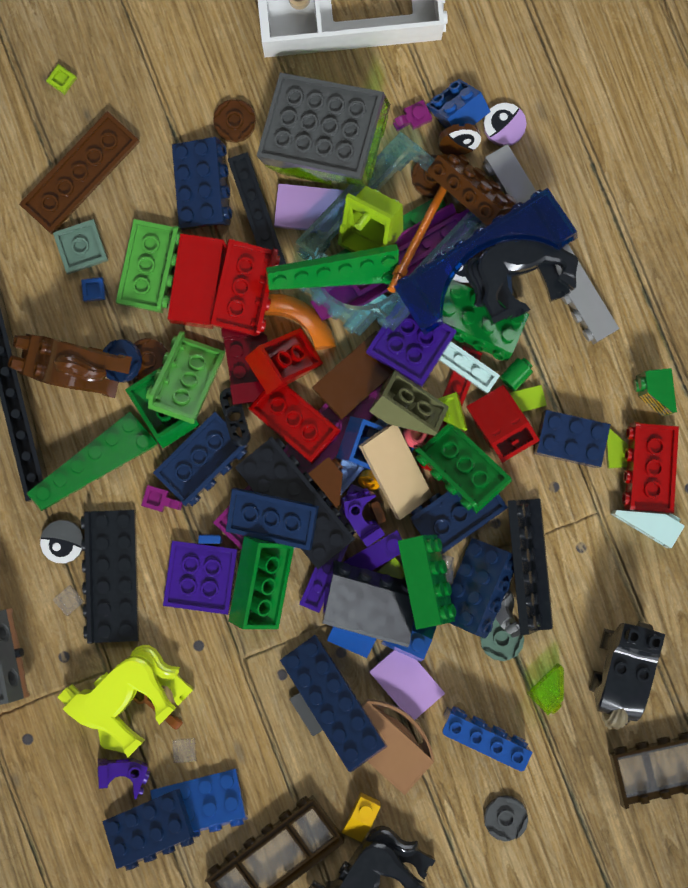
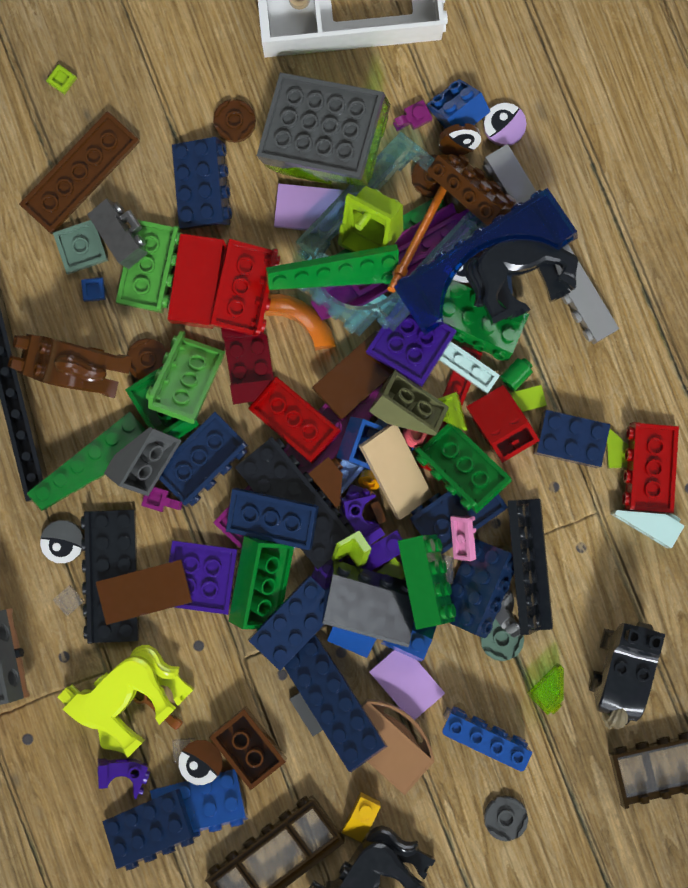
dark blue tile [103,339,142,383] -> none
blue tile [198,535,222,544] -> none
black beam [220,388,251,446] -> none
black plate [228,152,286,265] -> none
red slope [245,328,323,395] -> none
green slope [634,368,677,416] -> none
none -> flat silver piece [87,198,148,269]
none -> reddish brown tile [96,559,193,625]
none -> dark grey slope [104,427,182,496]
none -> tile [179,740,223,785]
none -> reddish brown brick [209,706,287,790]
none -> dark blue plate [248,576,325,671]
none -> lime panel [332,531,372,568]
none -> bright pink plate [450,515,476,562]

